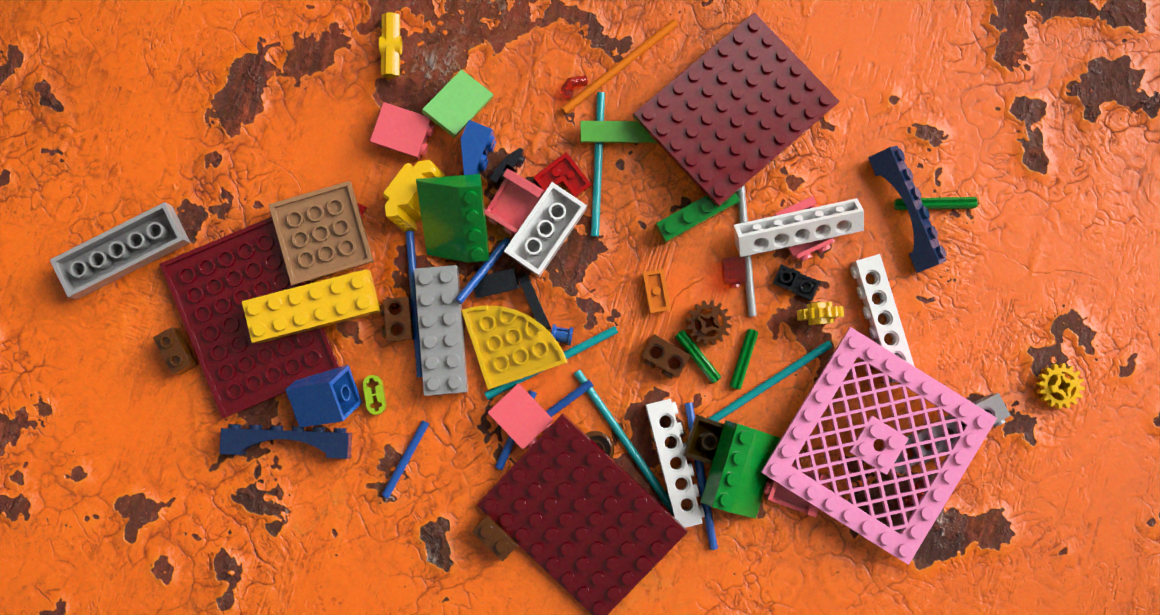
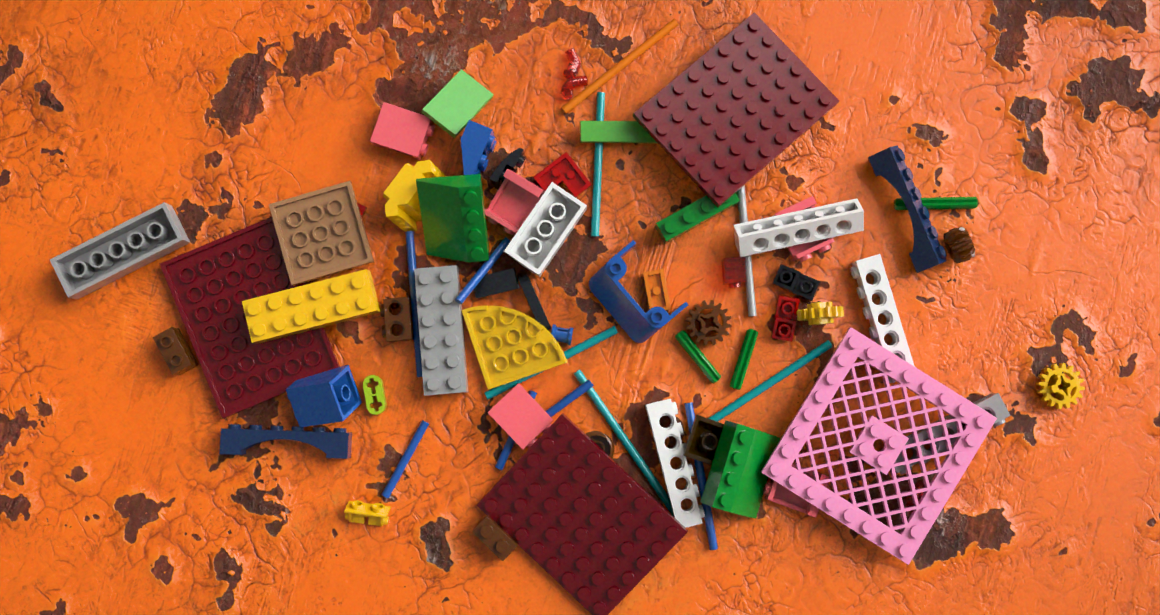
yellow piece [379,12,402,78] -> none
reddish brown brick [641,334,691,379] -> none
none -> yellow hinge [344,500,391,527]
none -> clear red arm [563,48,581,79]
none -> blue windscreen [589,240,688,343]
none -> red slope [771,295,800,342]
none -> reddish brown gear [944,227,975,263]

